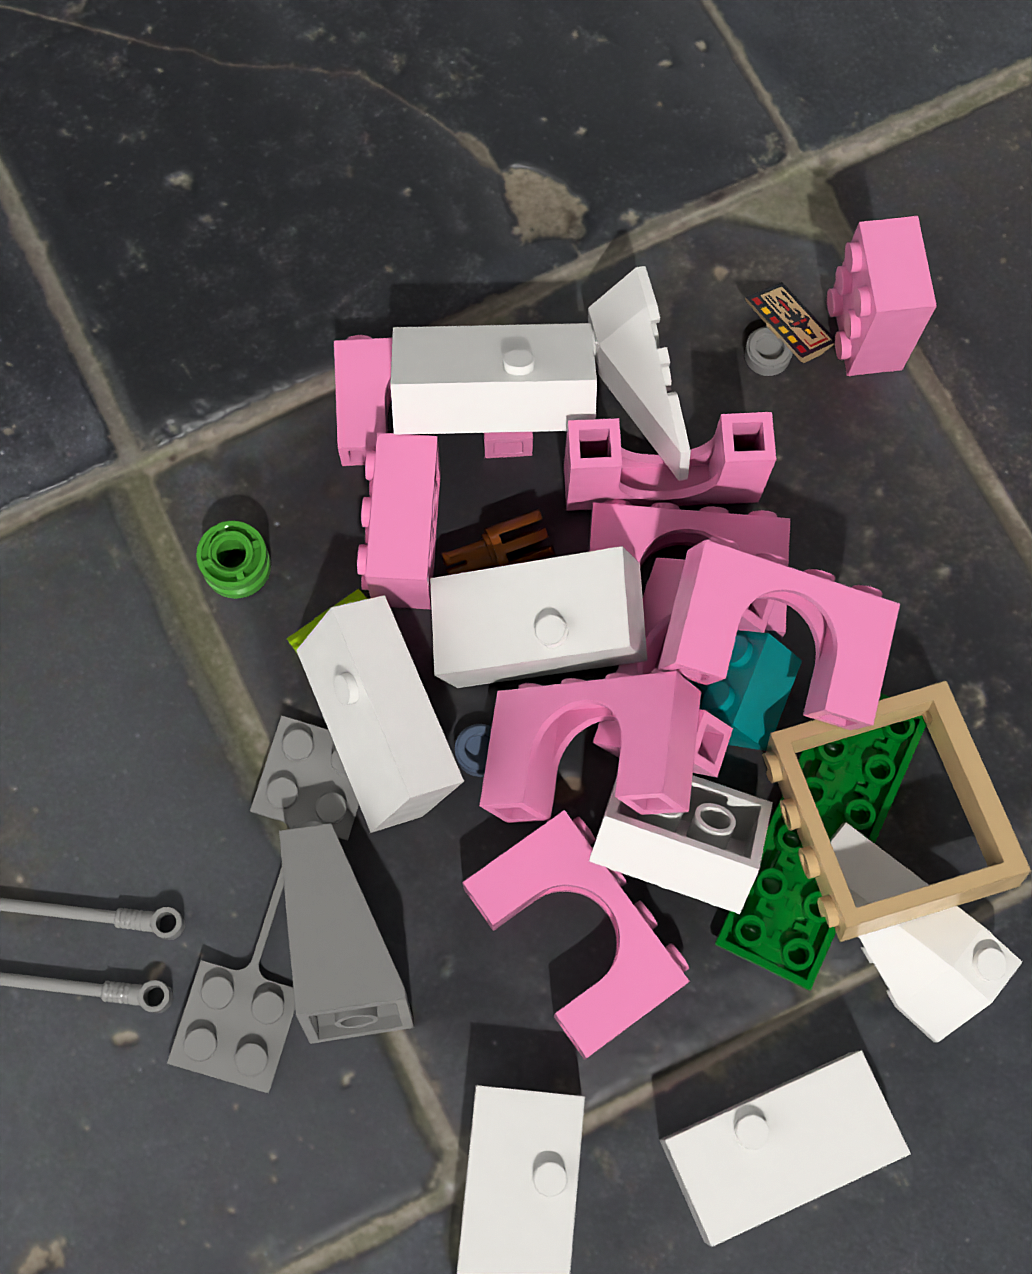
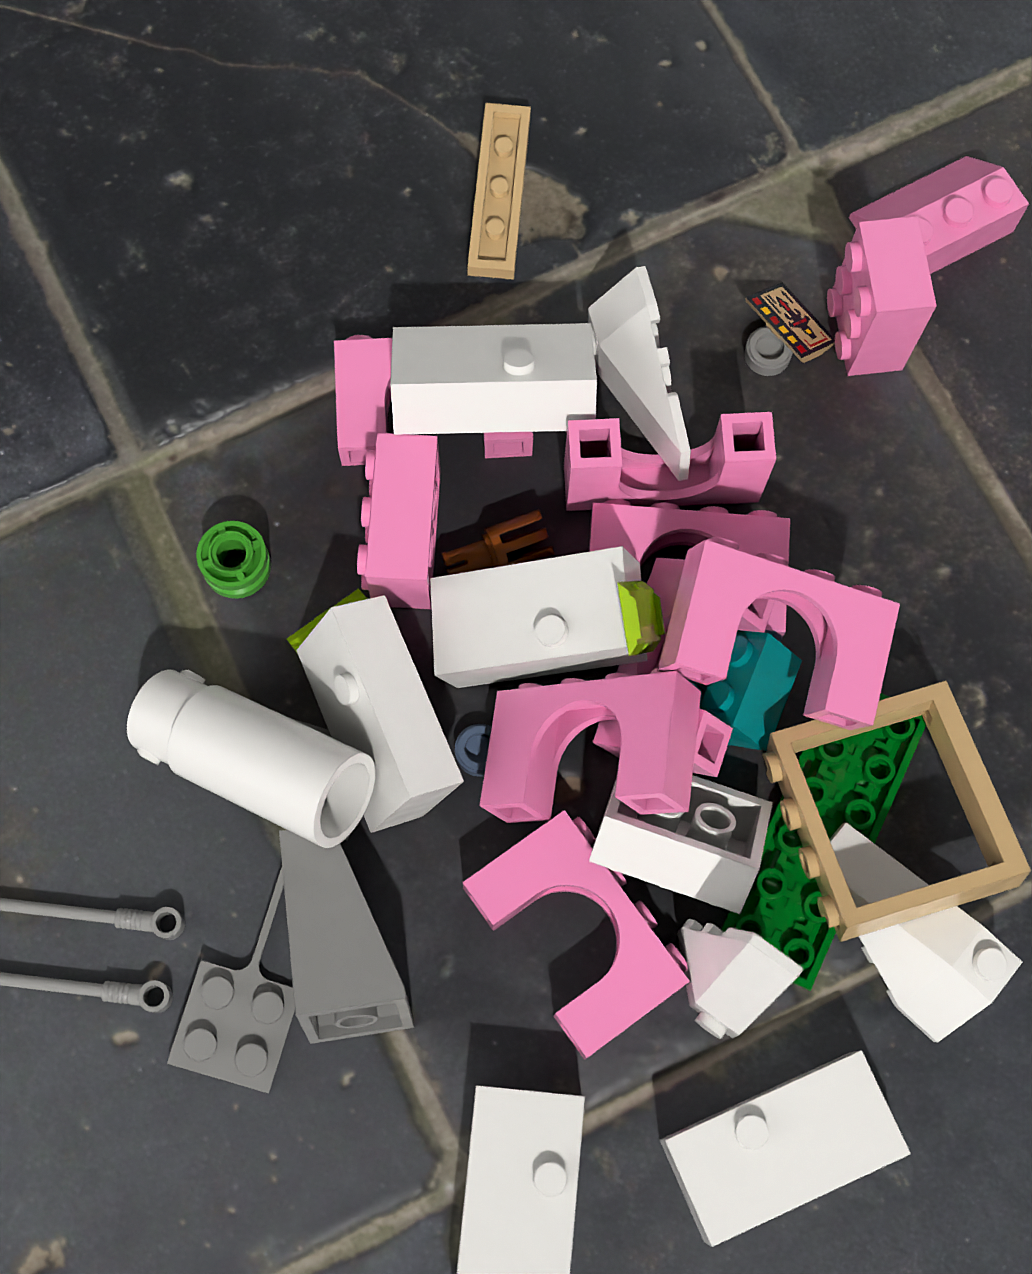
none -> white piece [127,670,375,848]
none -> tan plate [468,103,531,280]
none -> lime piece [617,581,665,656]
none -> white wedge [677,919,803,1039]
none -> bright pink slope [849,156,1029,274]

